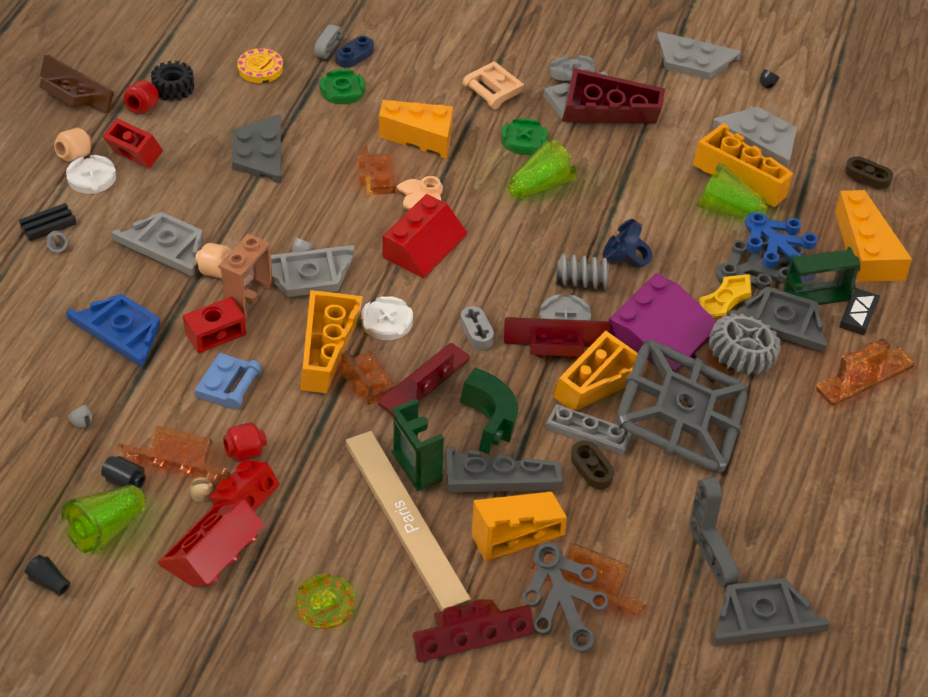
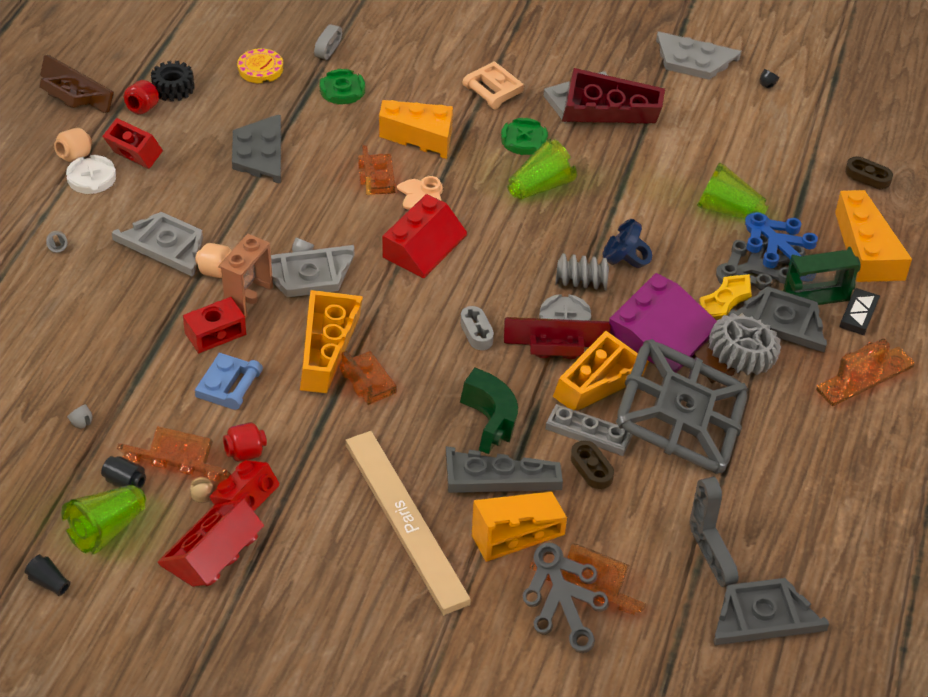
black tile [19,203,77,241] -> none
blue wing [66,294,160,367] -> none
clear neon green tile [295,574,355,629] -> none
dark blue plate [336,36,374,68] -> none
white tile [361,297,413,340] -> none
dark red bracket [378,343,470,417] -> none
dark green window [391,399,444,491] -> none
dark red bracket [413,599,534,662] -> none
light grey tile [550,55,595,81] -> none
light orange wedge [693,123,793,207] -> none
light grey wing [712,107,797,167] -> none

